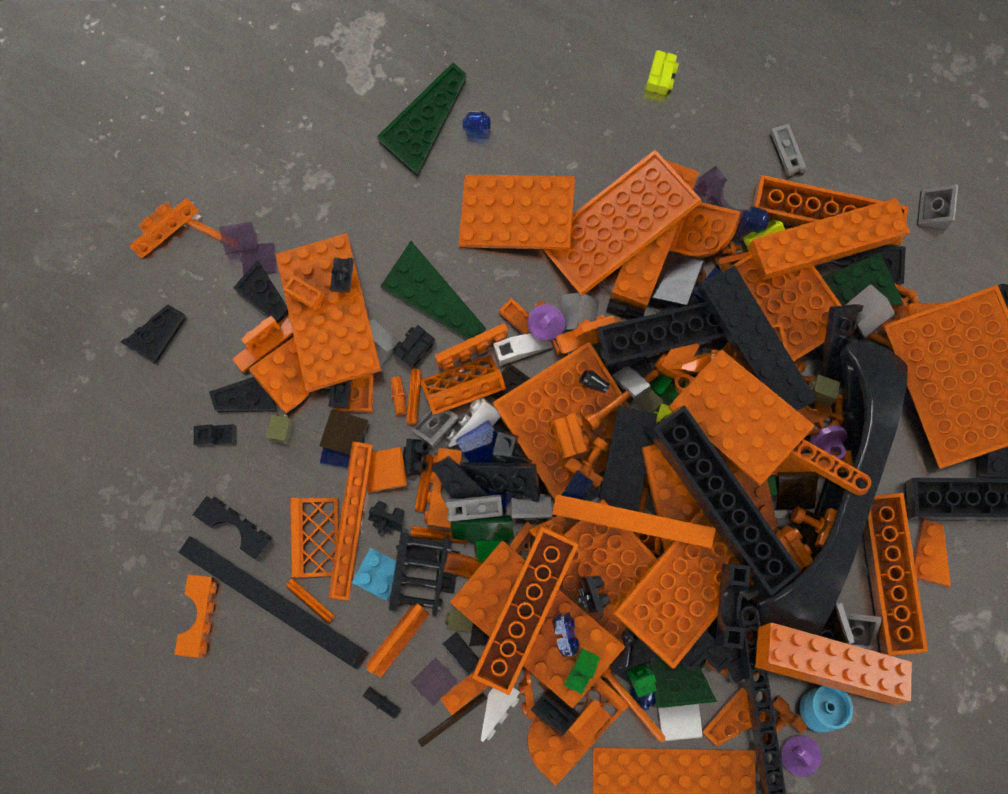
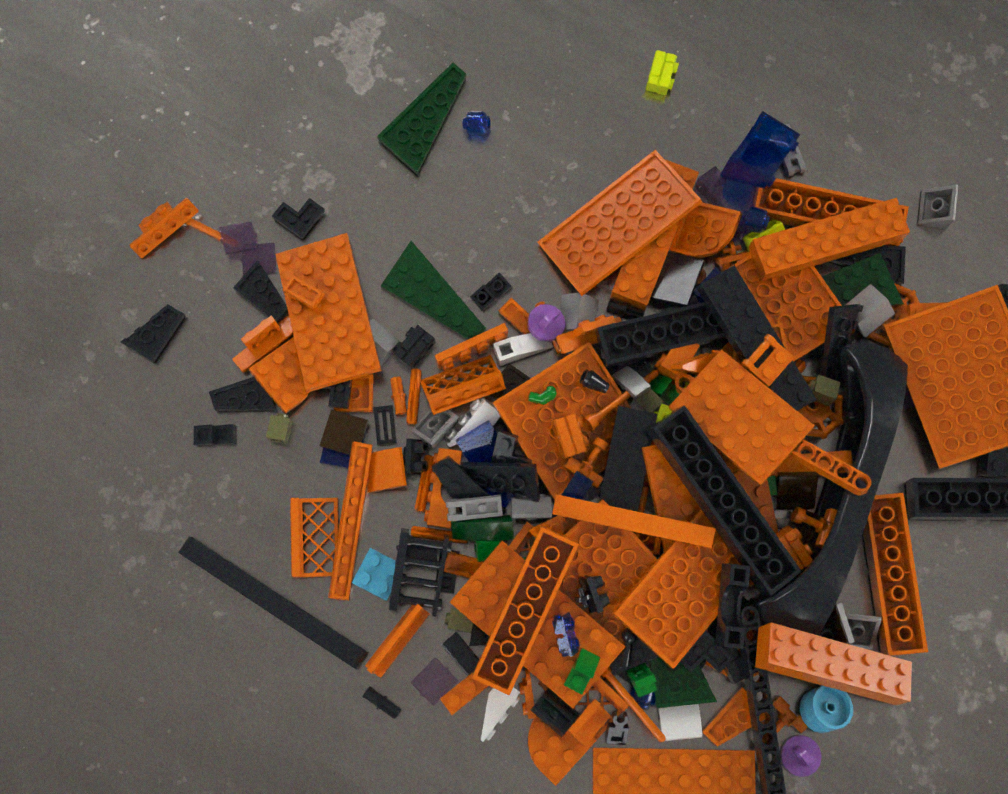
orange arch [174,574,217,658] -> none
black arch [192,496,273,562] -> none
orange axle [286,579,335,624] -> none
black hips [330,258,354,293] -> none
black hips [368,501,404,535] -> none
dark brown bar [418,693,488,747] -> none
orange plate [458,175,576,250] -> none
medium lavender tile [809,425,847,461] -> none
orange wing [914,520,951,587] -> none
none -> black plate [272,198,325,239]
none -> black tile [373,405,397,446]
none -> black slope [470,272,513,311]
none -> green arm [528,386,557,405]
none -> black plate [605,711,629,745]
none -> clear blue windscreen [720,111,801,189]
none -> orange plate [741,334,794,387]

